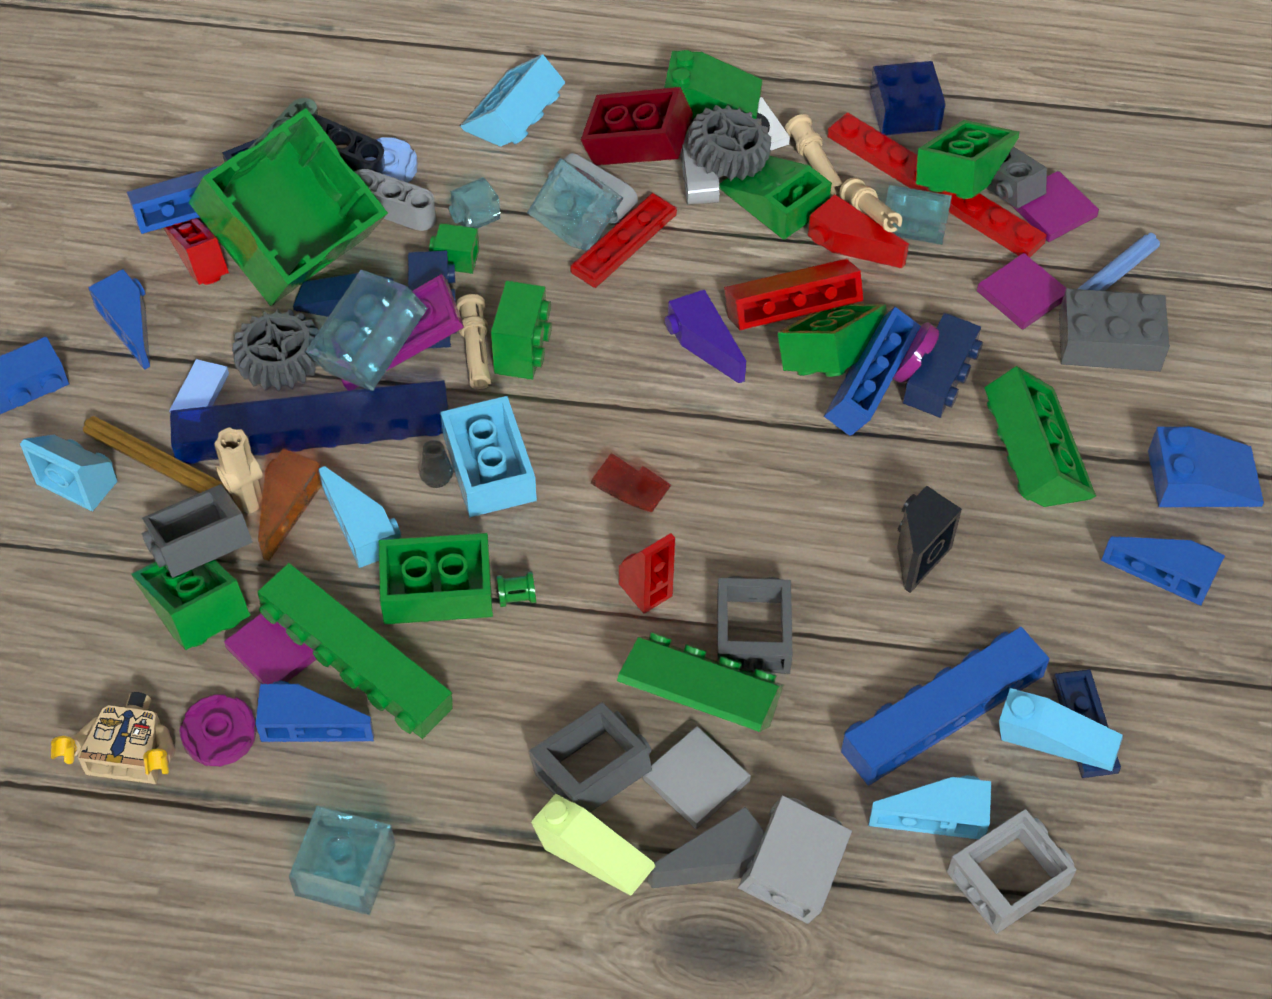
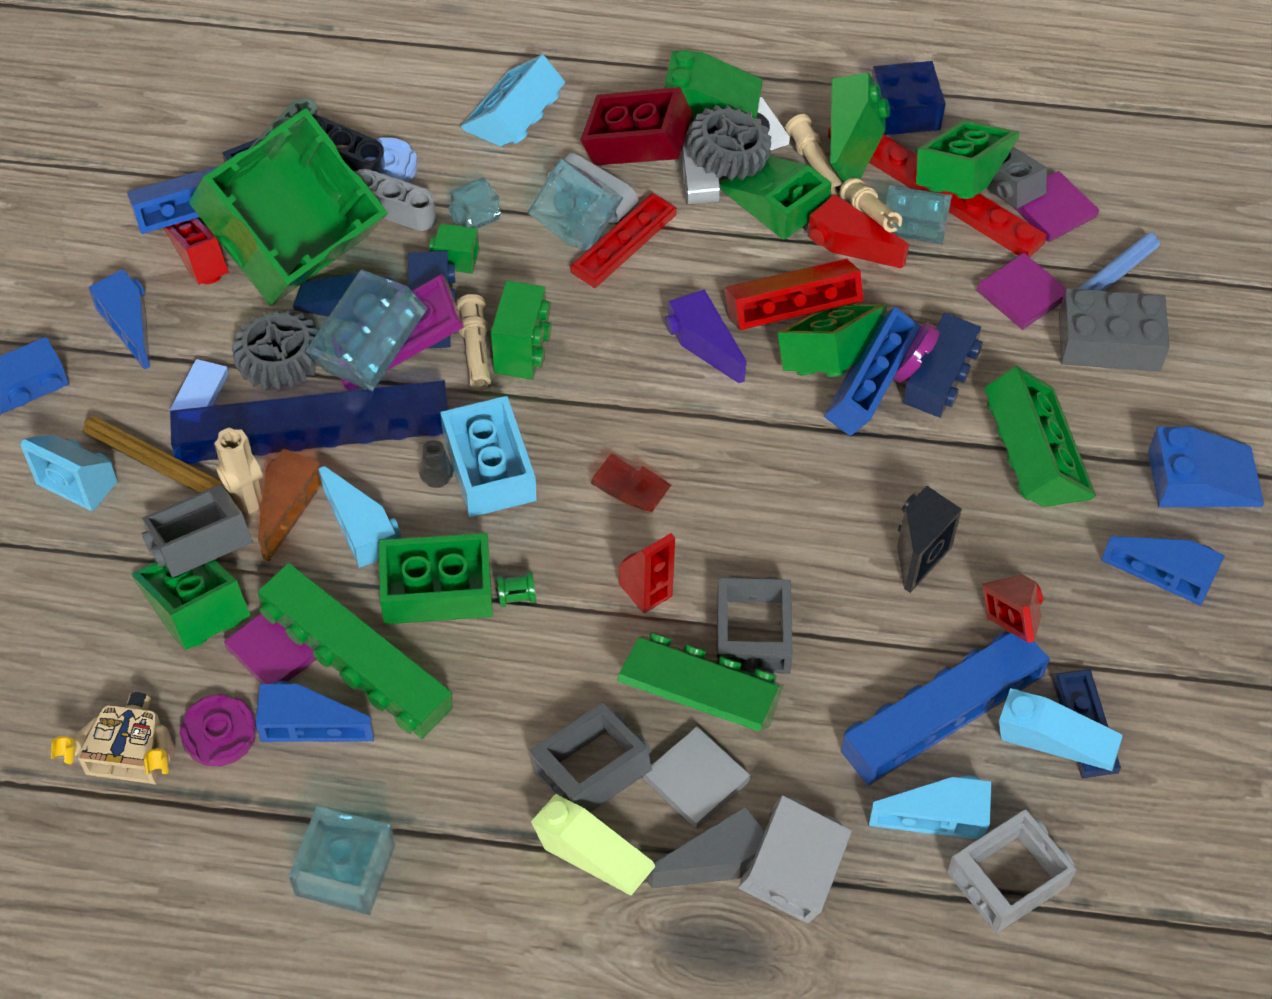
none -> green slope [830,73,890,183]
none -> red slope [982,574,1043,643]

